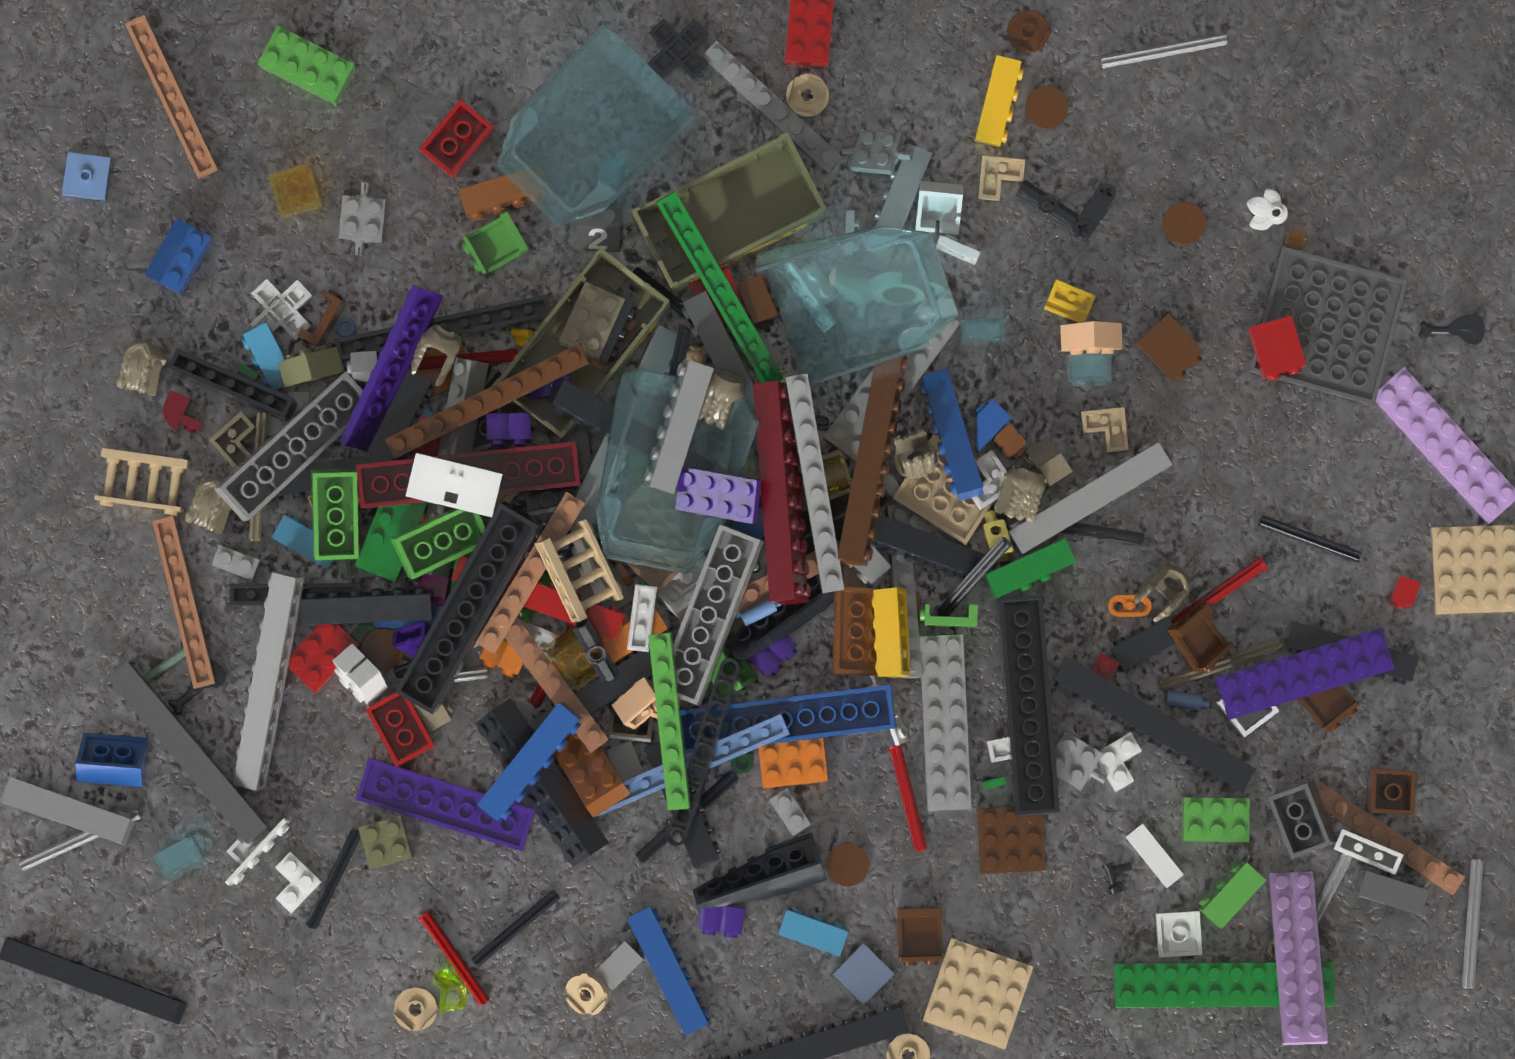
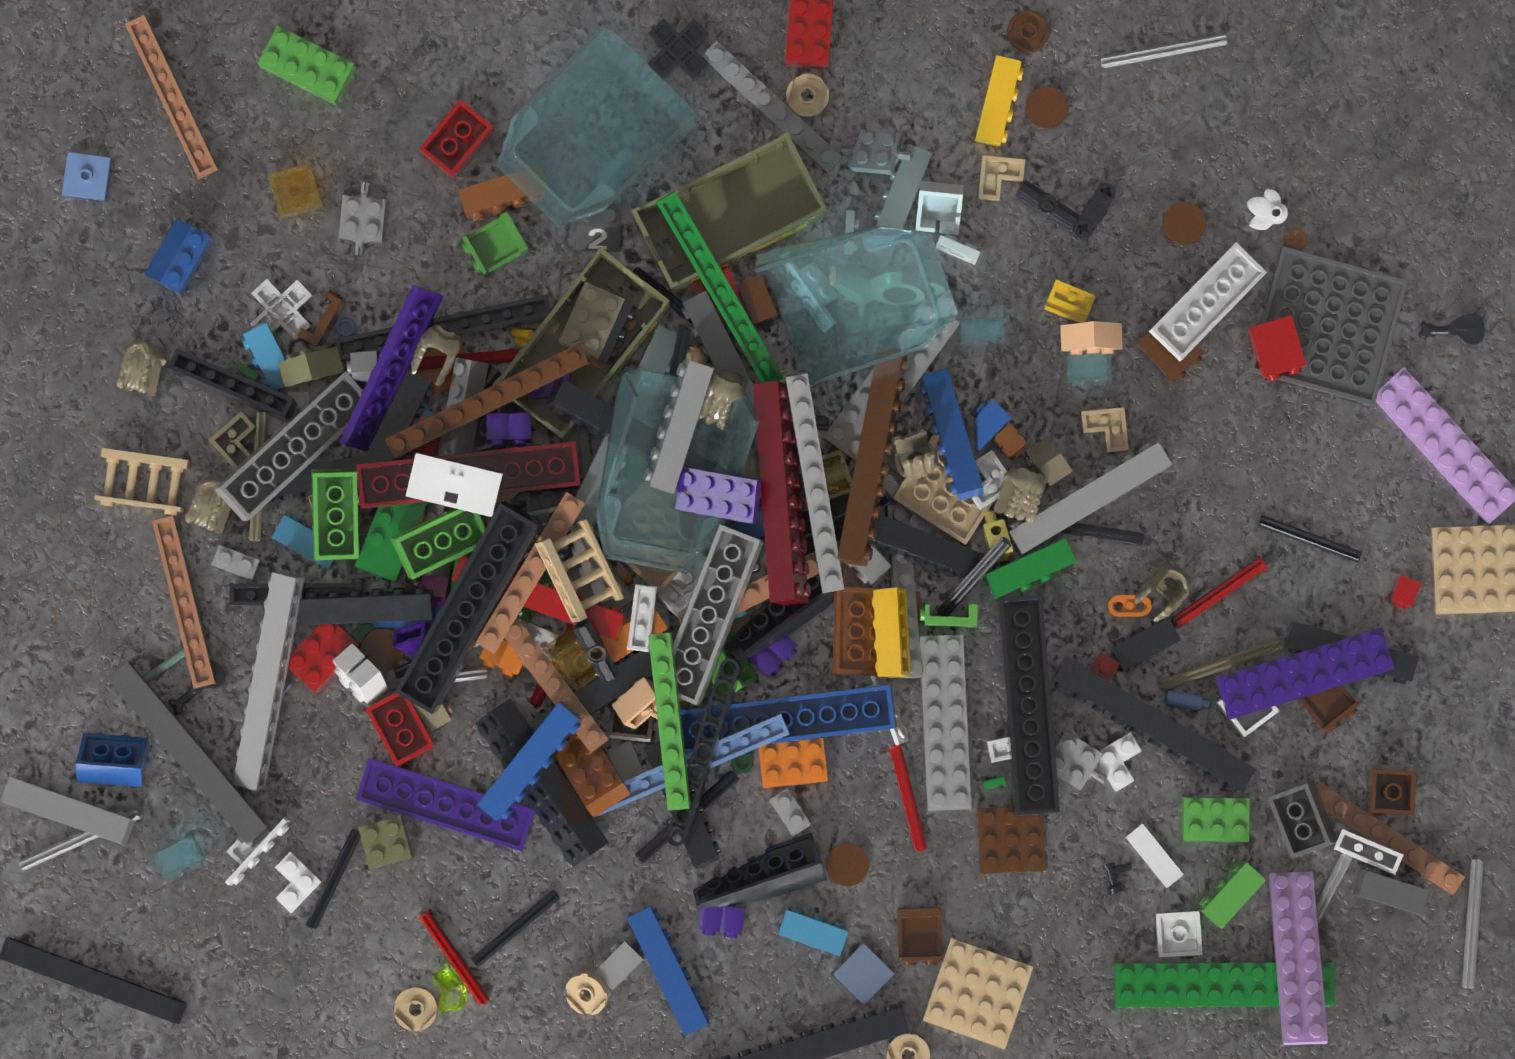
dark red brick [163,390,206,434] -> none
medium blue cylinder [739,598,782,626] -> none
reddish brown panel [1167,604,1234,672] -> none
none -> white plate [1149,242,1267,361]

